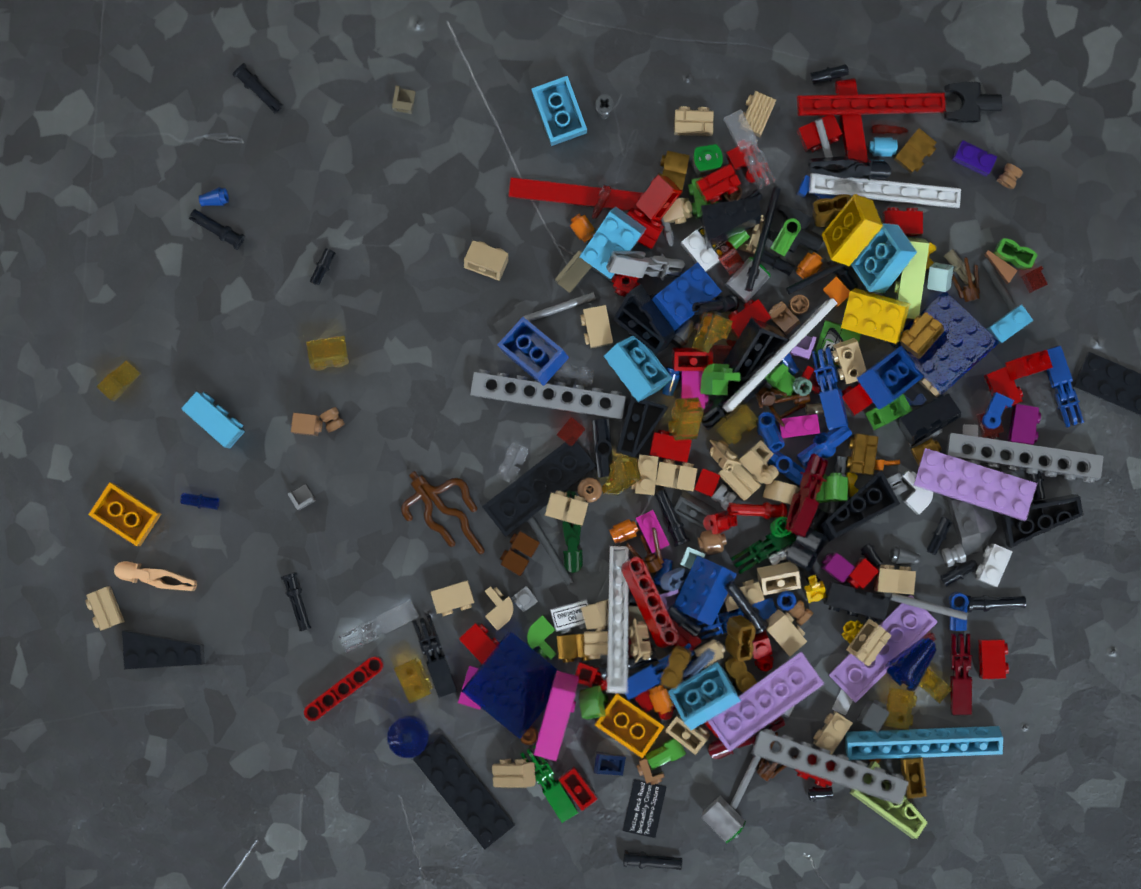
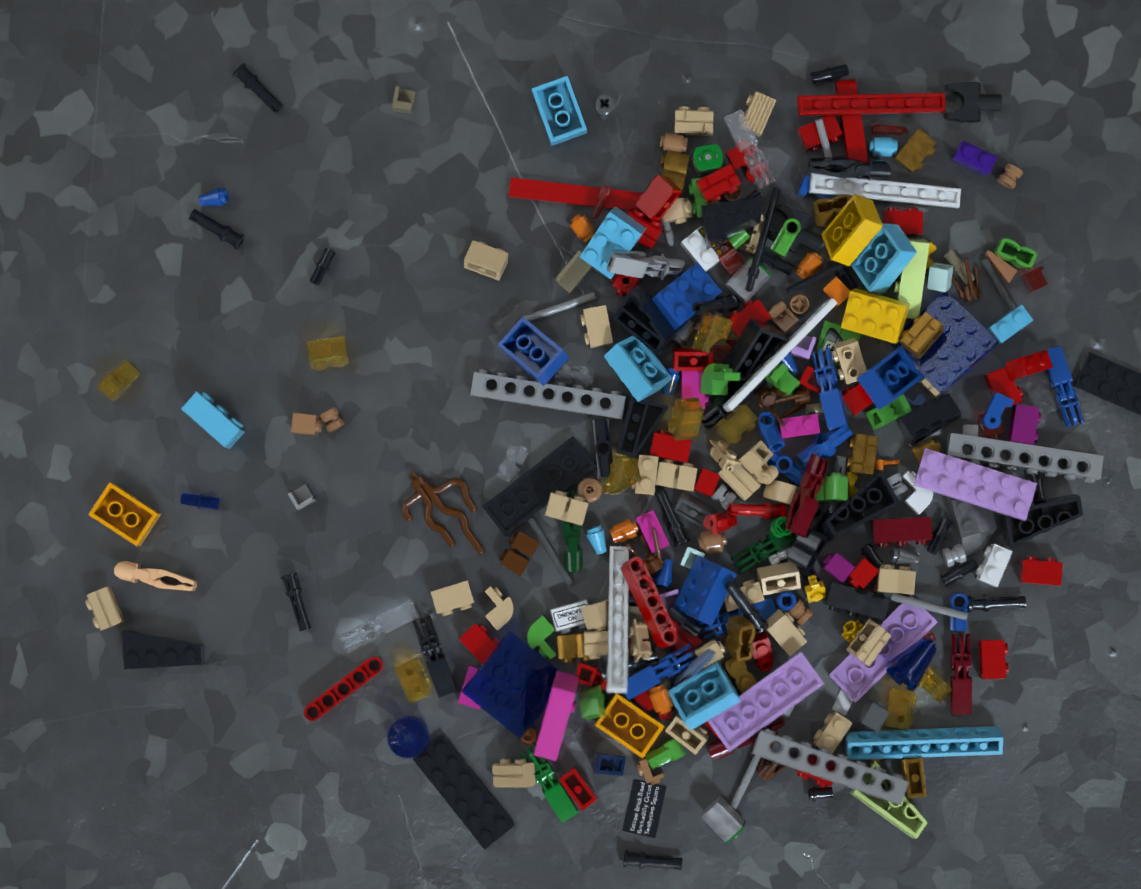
light grey brick [512,586,538,612] -> none
clear red panel [556,417,586,446] -> none
sand blue beam [661,567,689,591] -> none
pearl gold brick [661,645,691,689] -> none
sand green bush [792,377,812,396] -> none
none -> medium azure cone [586,525,607,555]
none -> medium nougat brick [660,132,688,153]
none -> dark red brick [871,517,932,547]
none -> red brick [1019,556,1063,586]

